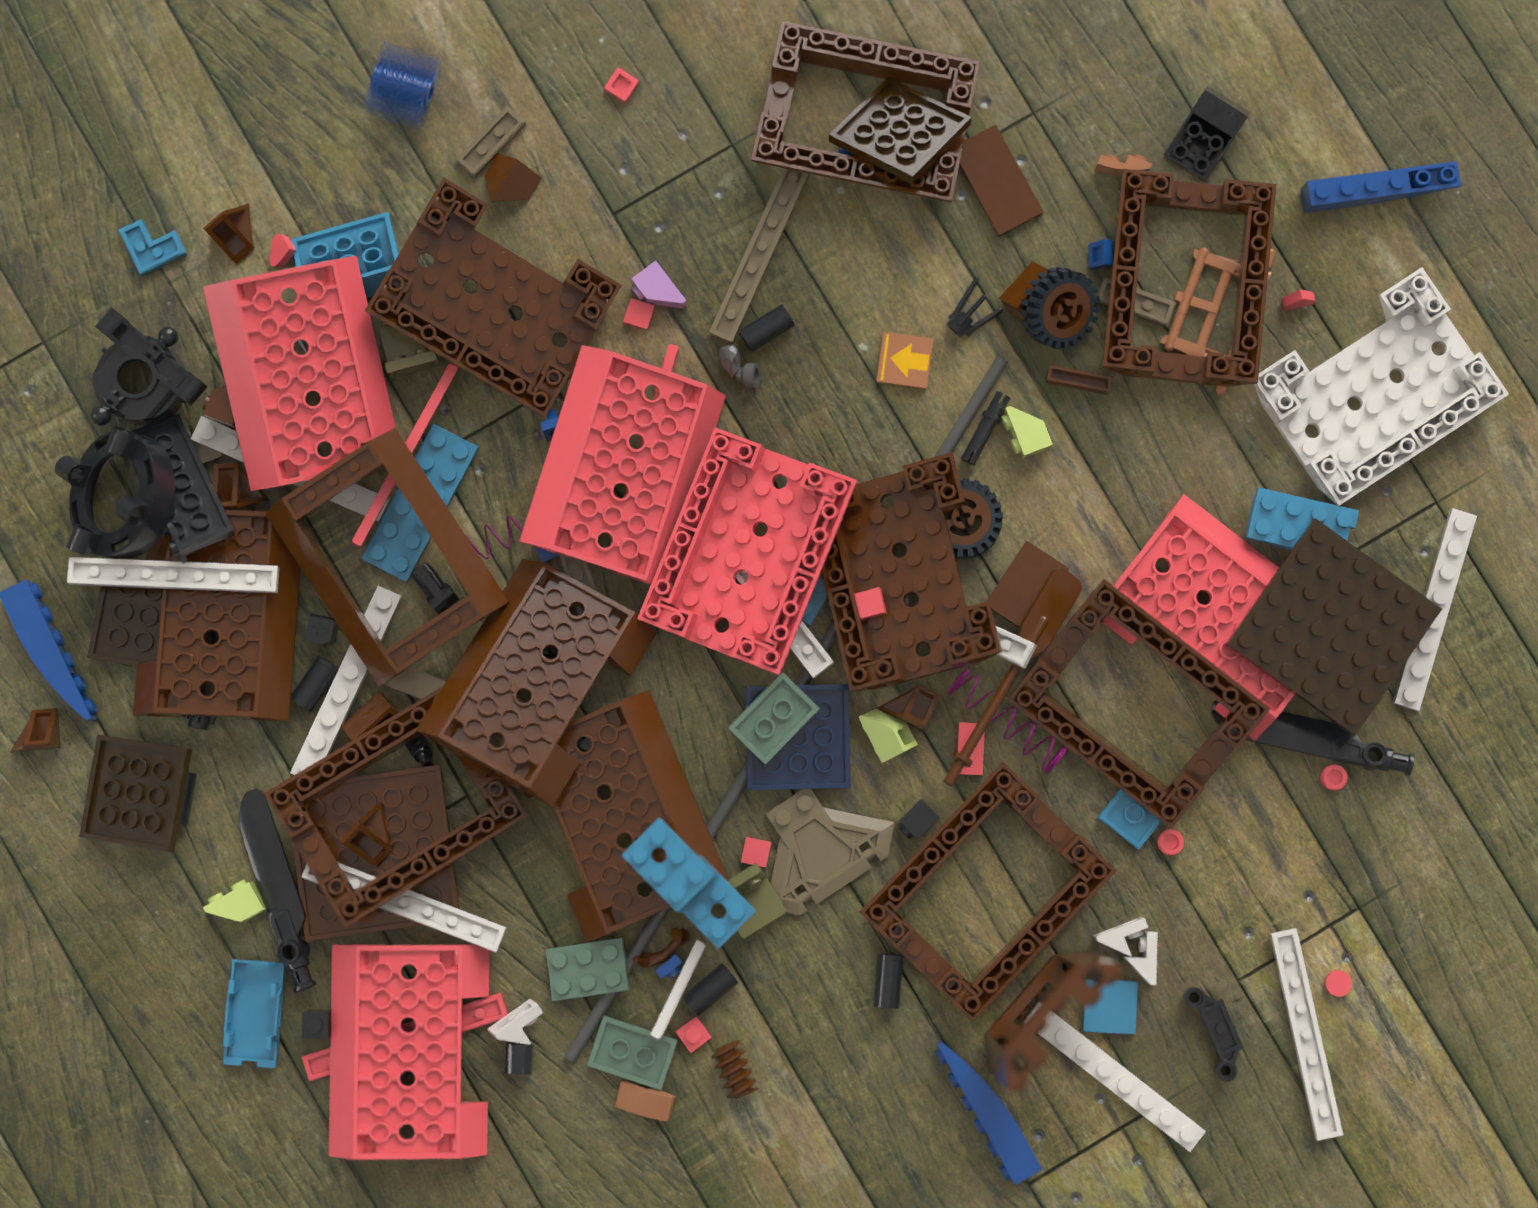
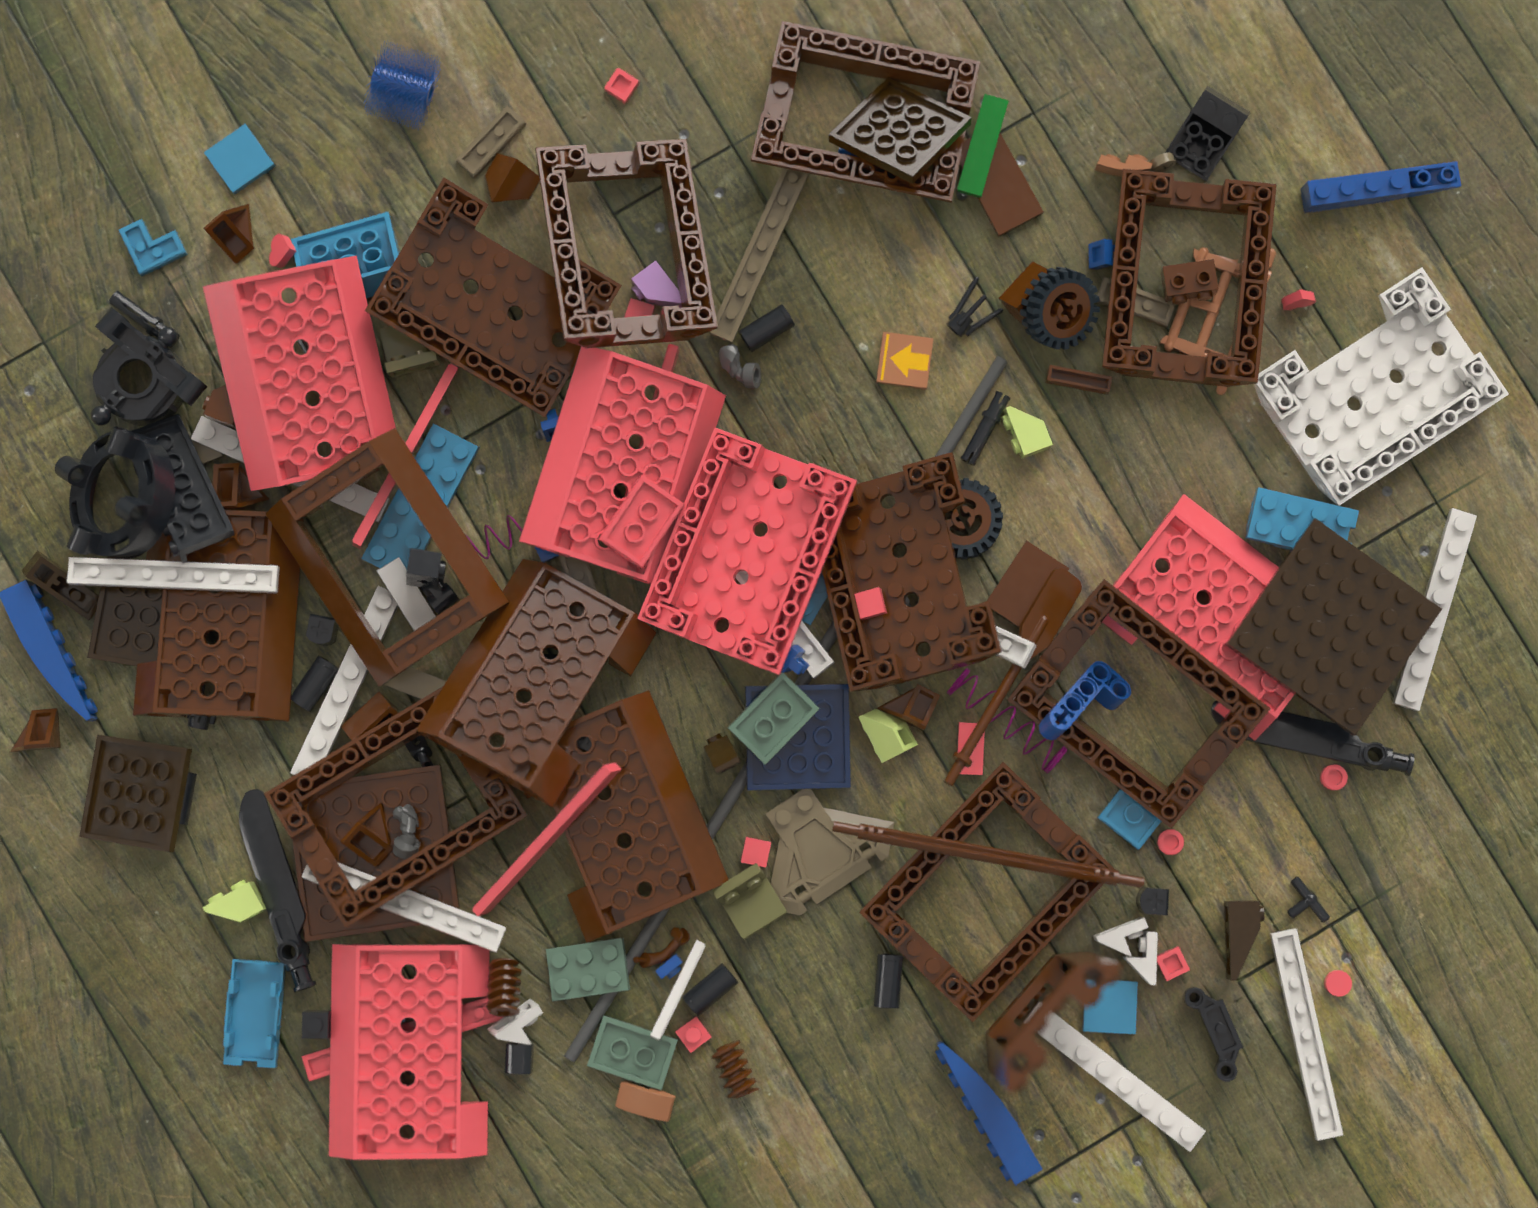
dark azure bracket [622,818,756,949] -> none
black brick [898,799,939,840] -> none
none -> dark brown slope [22,550,99,620]
none -> black pin [109,291,180,348]
none -> dark azure tile [204,124,275,195]
none -> white tile [376,557,436,631]
none -> dark grey arm [393,804,420,859]
none -> black brick [406,548,446,590]
none -> coral tile [472,763,621,917]
none -> reddish brown piece [487,958,522,1017]
none -> reddish brown slope [535,139,718,348]
none -> coral tile [598,475,684,569]
none -> dark brown slope [704,733,741,775]
none -> blue tile [781,645,810,675]
none -> reddish brown axle [832,821,1144,888]
none -> green tile [957,94,1009,198]
none -> blue beam [1039,661,1131,740]
none -> black piece [1136,887,1169,915]
none -> dark tan tile [1150,152,1176,172]
none -> coral plate [1157,946,1190,981]
none -> reddish brown brick [1161,259,1219,304]
none -> dark brown slope [1224,900,1265,981]
none -> black piece [1287,877,1330,923]

